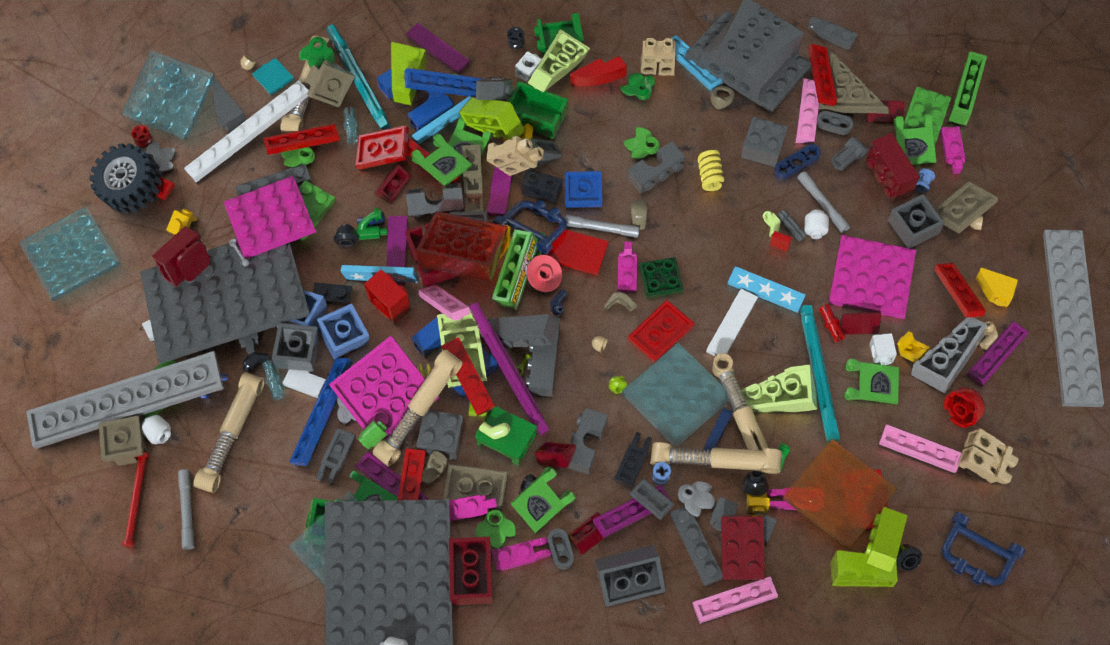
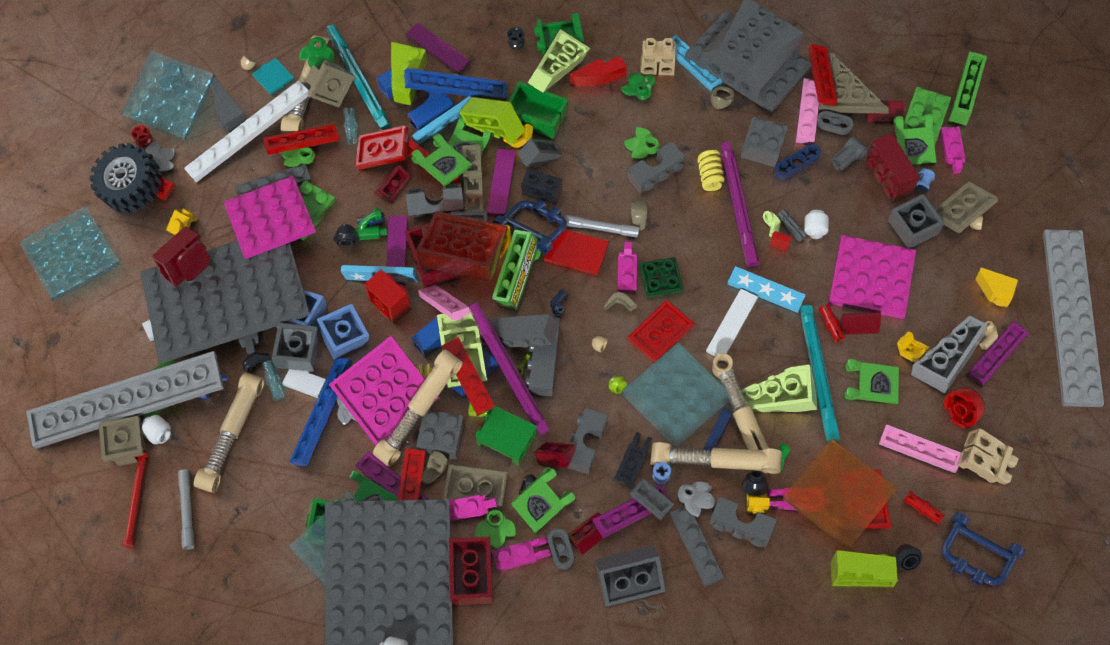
light grey hinge [229,239,249,266] -> none
black plate [313,282,353,306] -> none
dark grey hinge [316,428,356,485] -> none
bright green brick [358,420,388,450] -> none
dark grey slope [476,76,513,100] -> none
yellowish green arm [479,422,510,439] -> none
tan hips [487,136,544,176] -> none
white brick [515,51,542,83] -> none
coral dish [527,255,562,292] -> none
blue plate [565,171,602,208] -> none
bright pink plate [692,577,778,624] -> none
dark red brick [721,514,766,580] -> none
light grey piece [797,171,850,233] -> none
dark grey hinge [808,17,858,50] -> none
lime wedge [865,507,908,572] -> none
white brick [869,333,897,365] -> none
red plate [935,263,986,318] -> none
none -> magenta piece [721,141,759,267]
none -> red pin [903,491,945,525]

